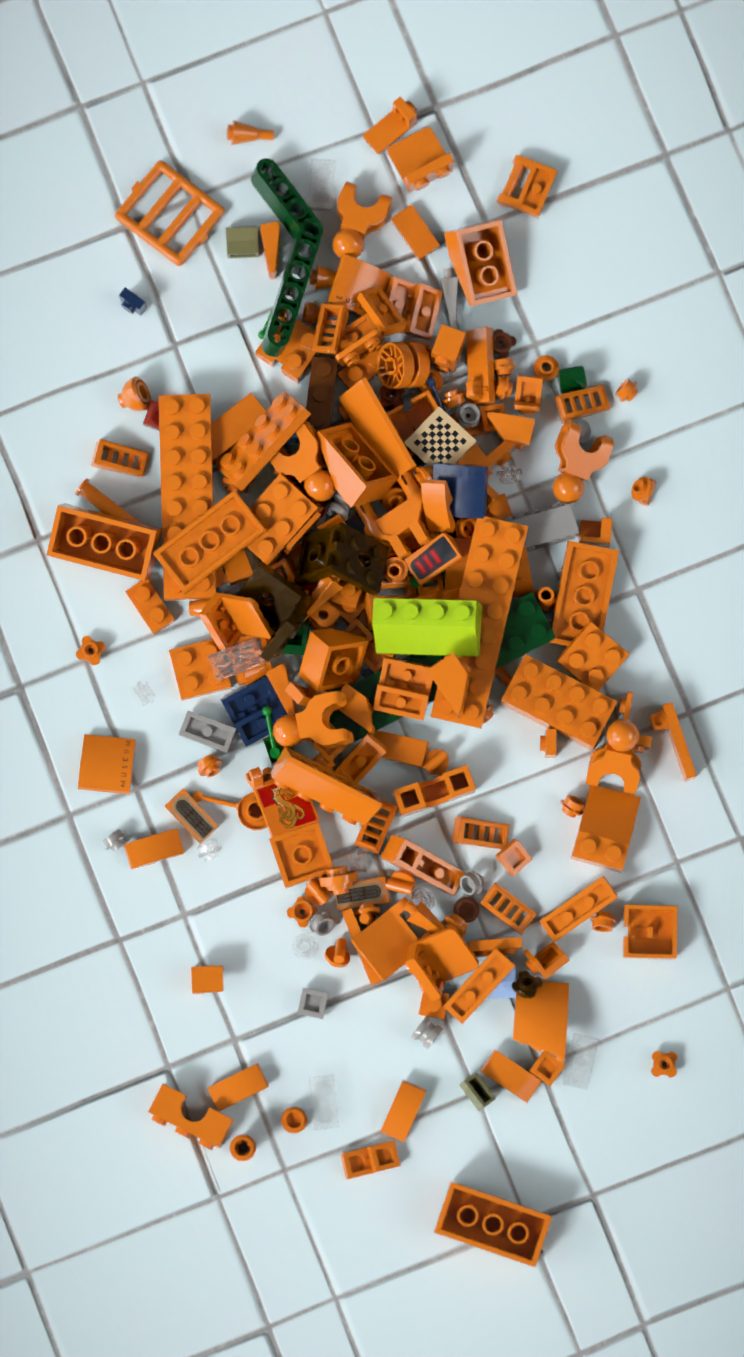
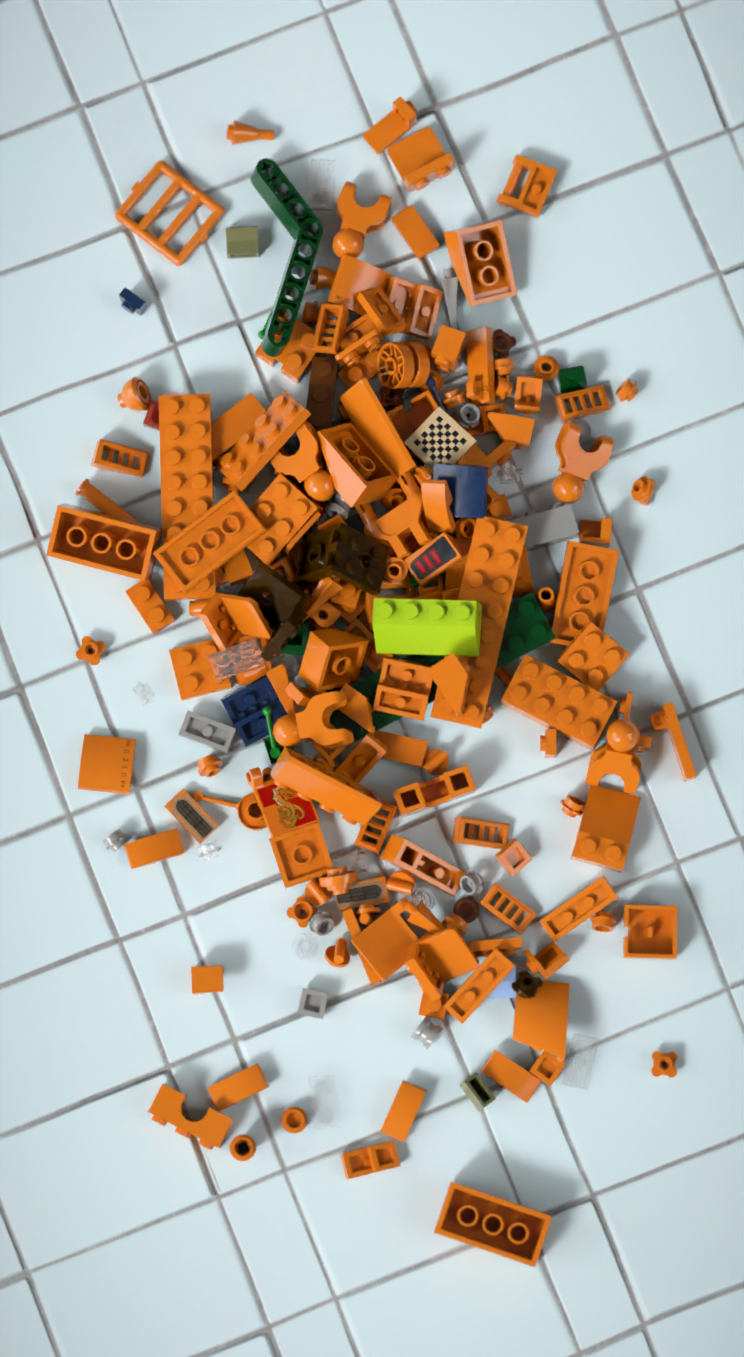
orange slope [260,221,281,279] -> none

